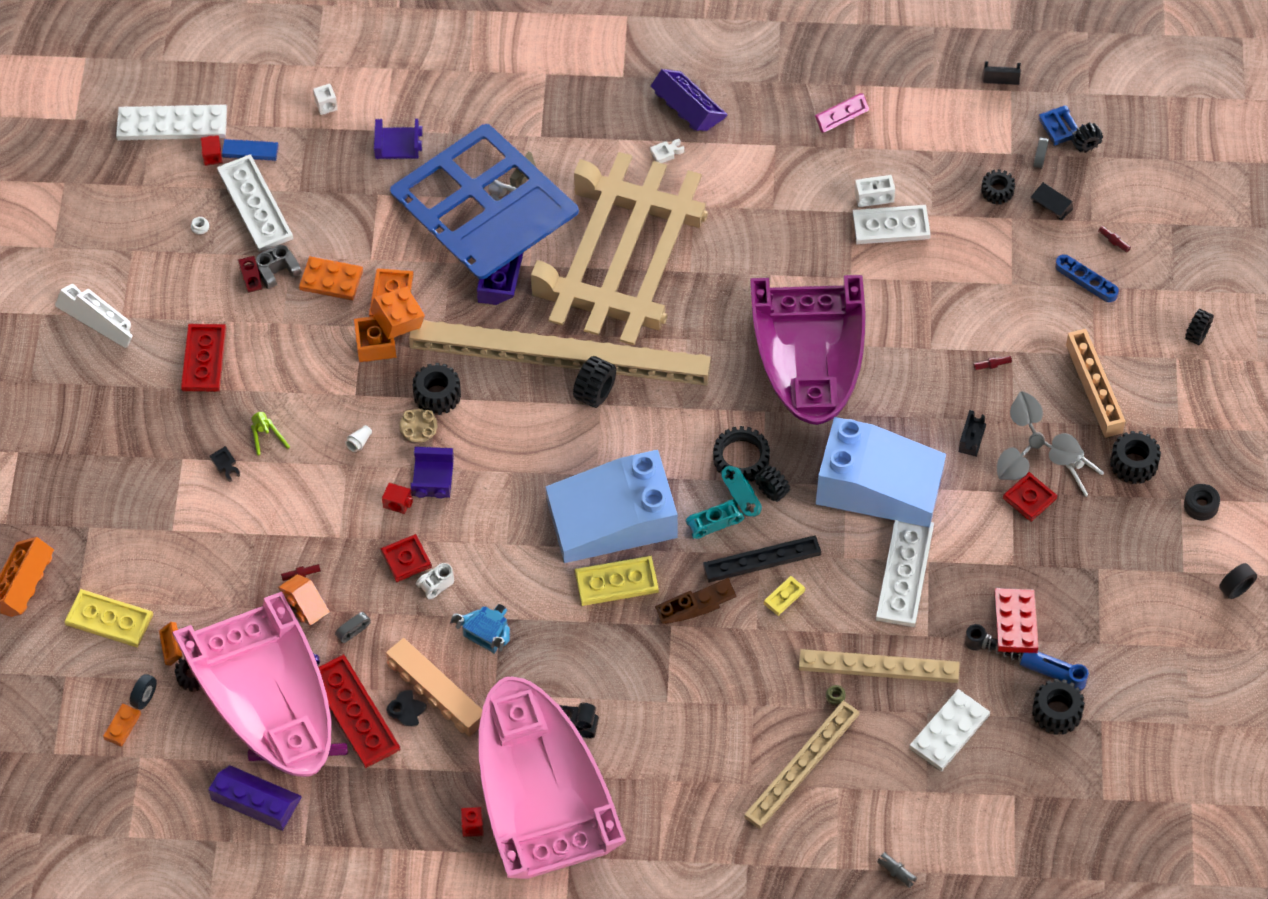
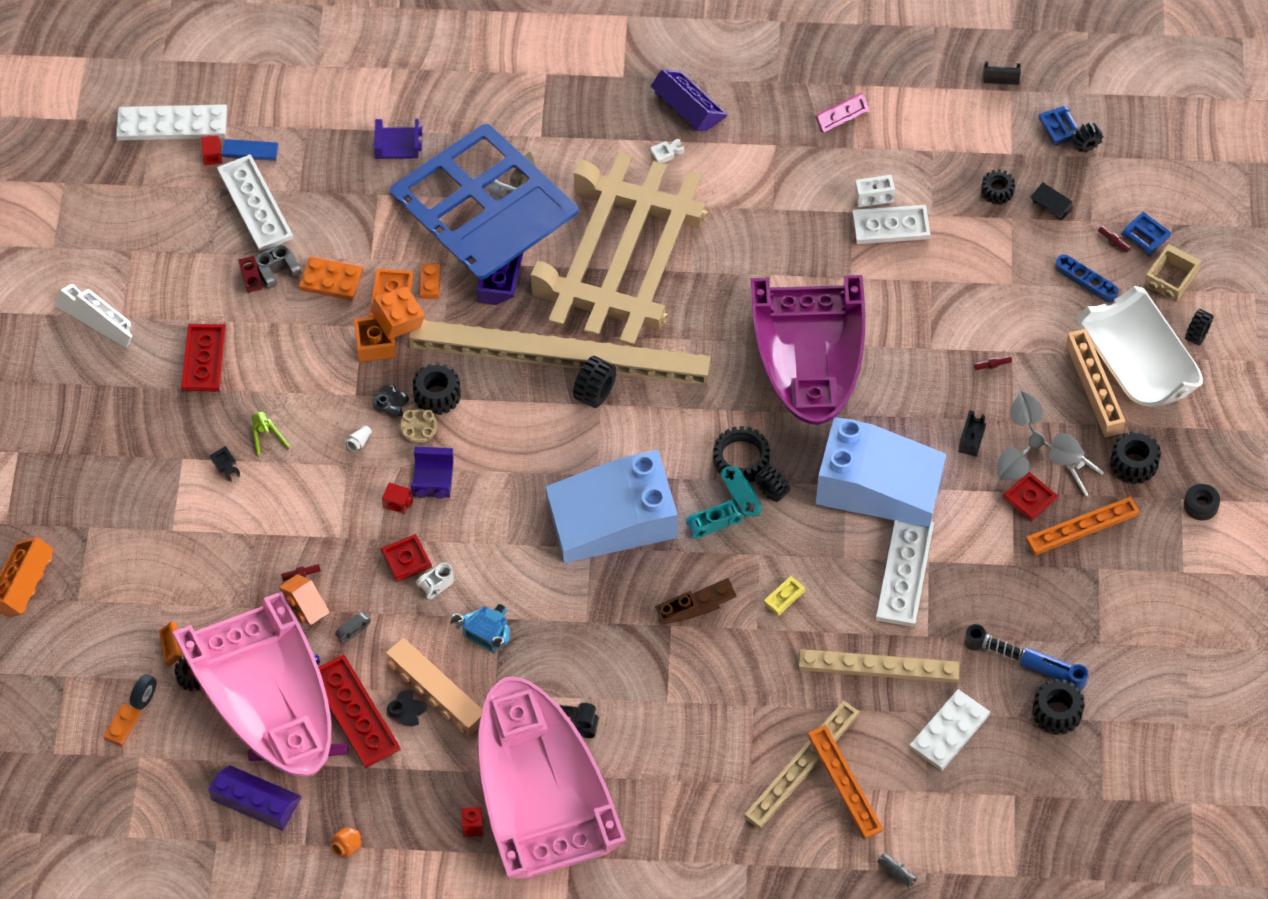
light yellow tile [65,589,153,648] -> none
white plate [191,217,209,234] -> none
white brick [313,84,338,115] -> none
light yellow tile [575,556,659,606] -> none
black plate [703,535,821,583] -> none
olive plate [826,685,846,705] -> none
plate [994,588,1038,653] -> none
dark grey beam [1033,137,1049,169] -> none
black tyre [1219,563,1257,599] -> none
none -> orange head [331,827,361,858]
none -> black plate [372,385,409,416]
none -> orange plate [420,264,441,299]
none -> orange plate [807,725,883,840]
none -> orange plate [1026,496,1140,556]
none -> white panel [1075,286,1203,406]
none -> blue plate [1121,212,1171,256]
none -> tan window [1144,244,1201,302]

